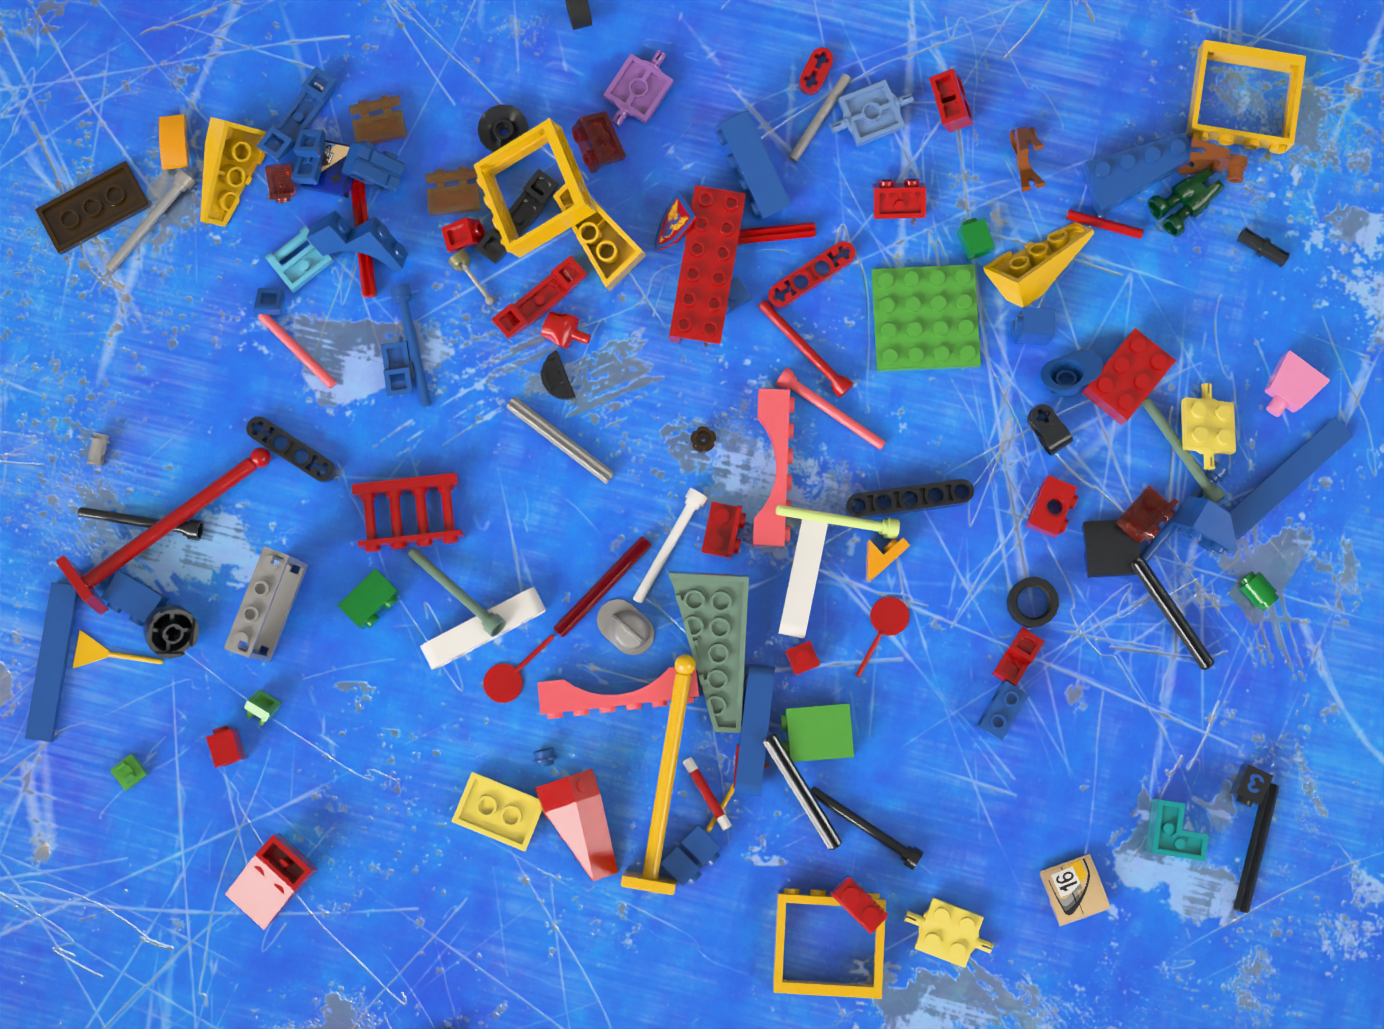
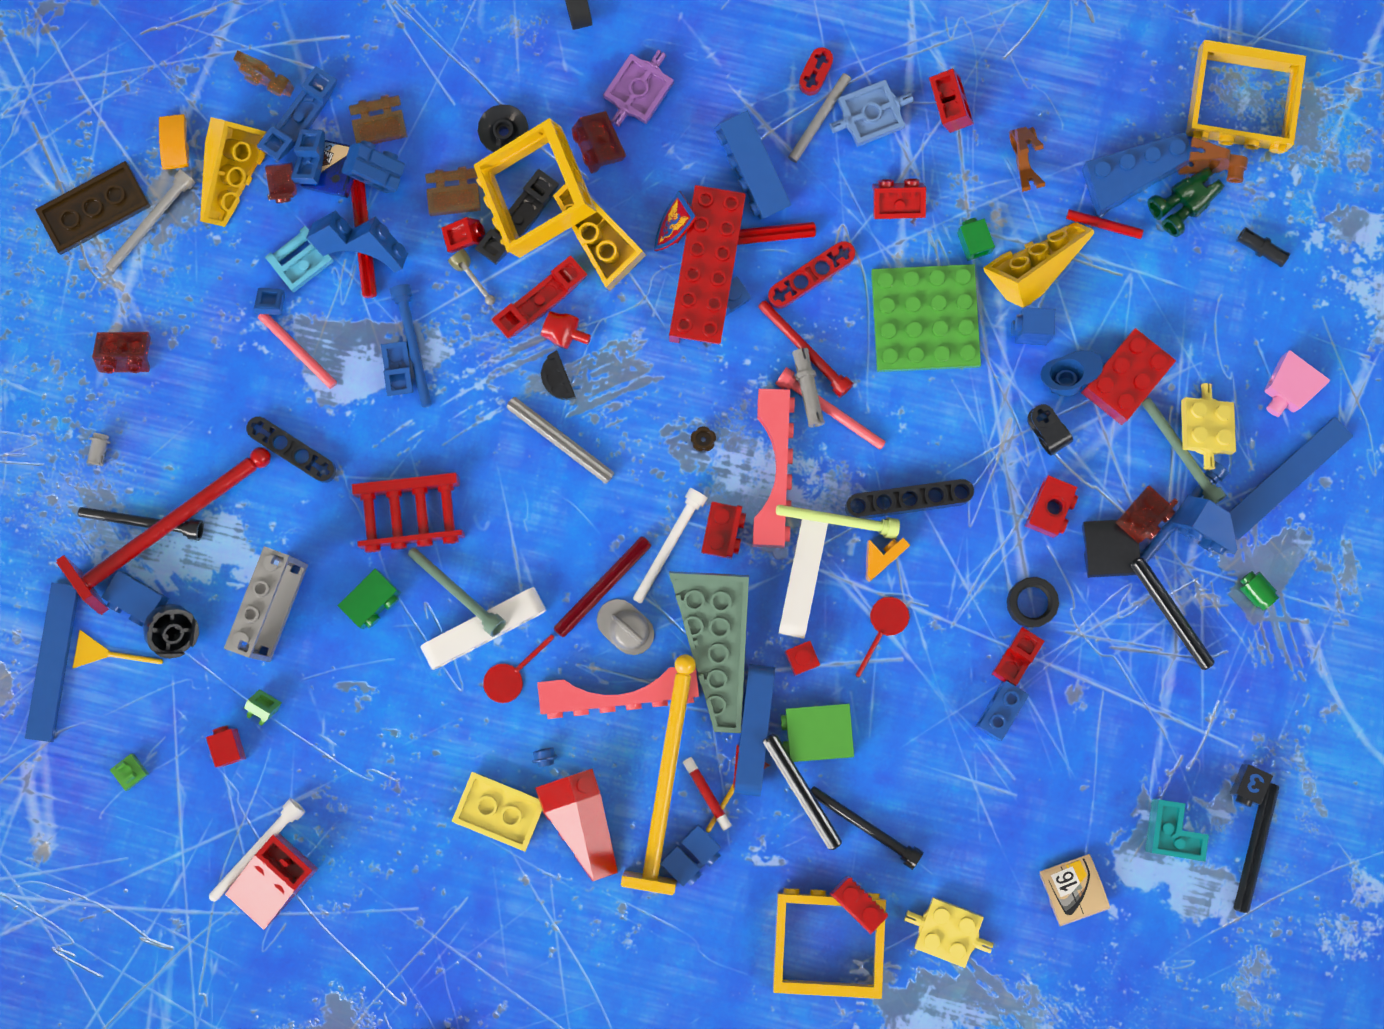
none -> clear red bracket [92,332,151,373]
none -> white piece [209,798,305,902]
none -> clear orange plate [233,50,294,97]
none -> light grey pin [792,348,825,428]

